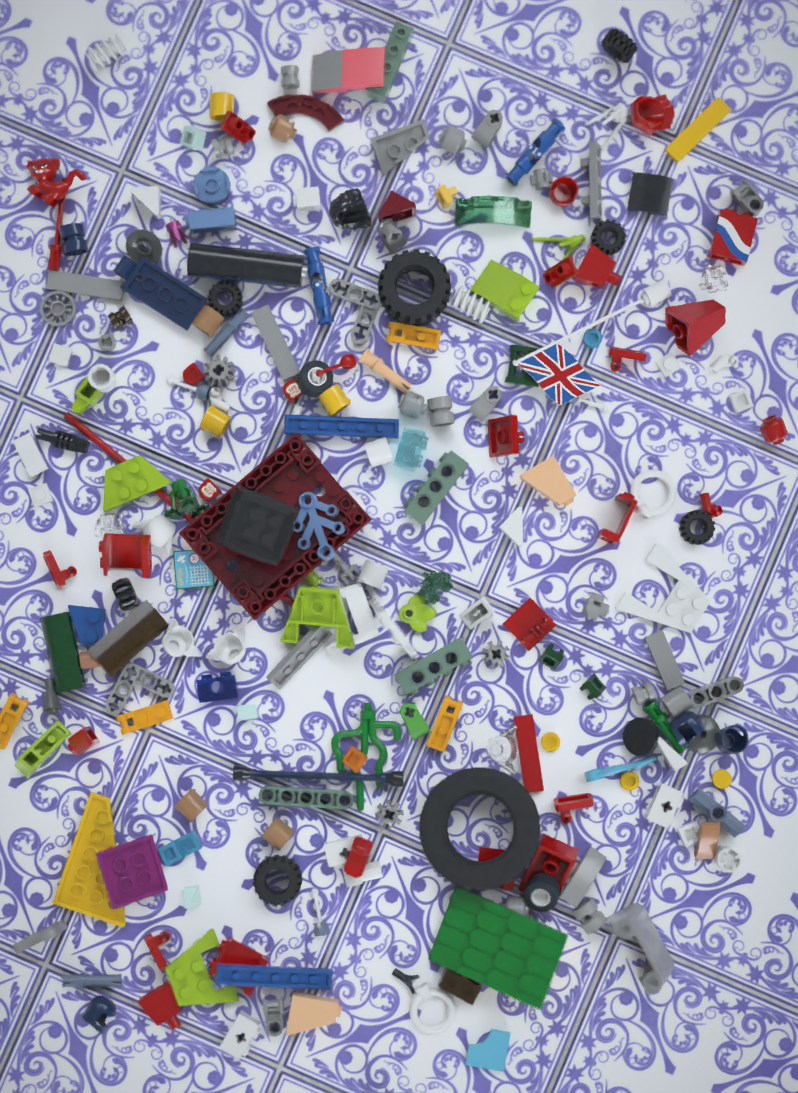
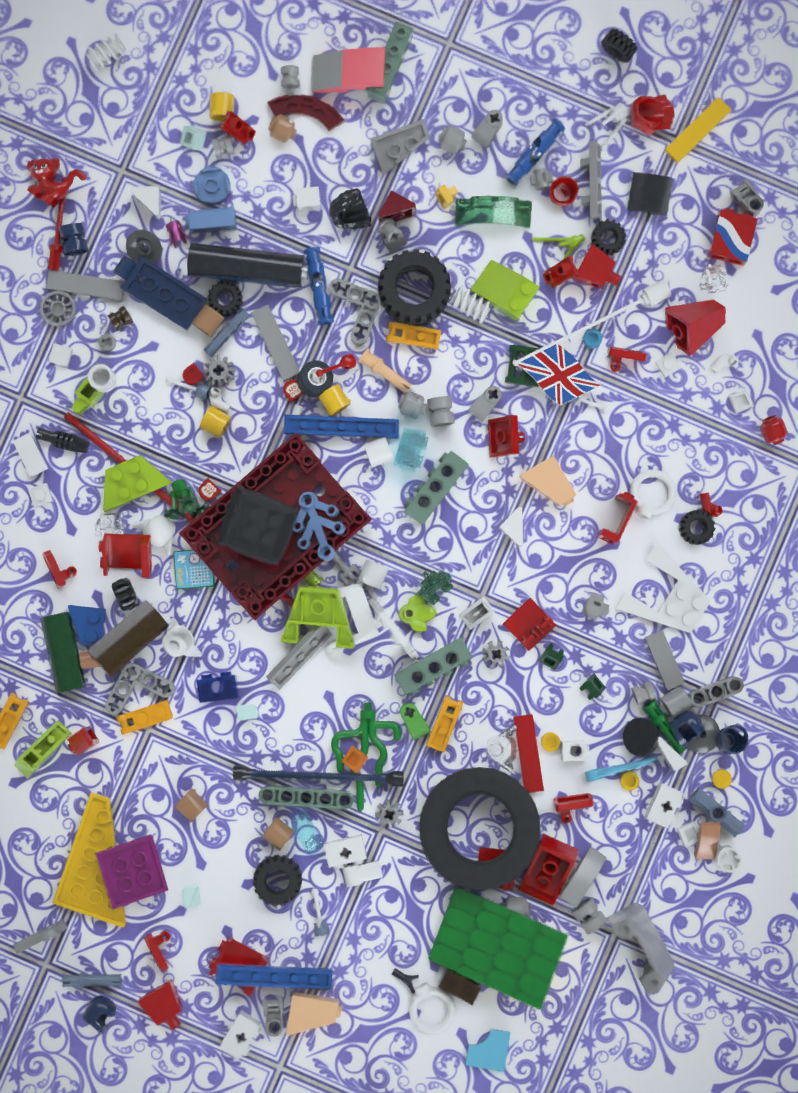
dark grey cone [43,678,62,715] -> none
dark azure slope [157,830,203,866] -> none
lime wing [164,928,239,1006] -> none
white piece [206,627,246,664] -> none
red piece [344,836,373,878] -> none
black wheel [523,873,560,912] -> none
none -> clear light blue piece [291,813,323,854]
none -> white brick [561,740,589,761]

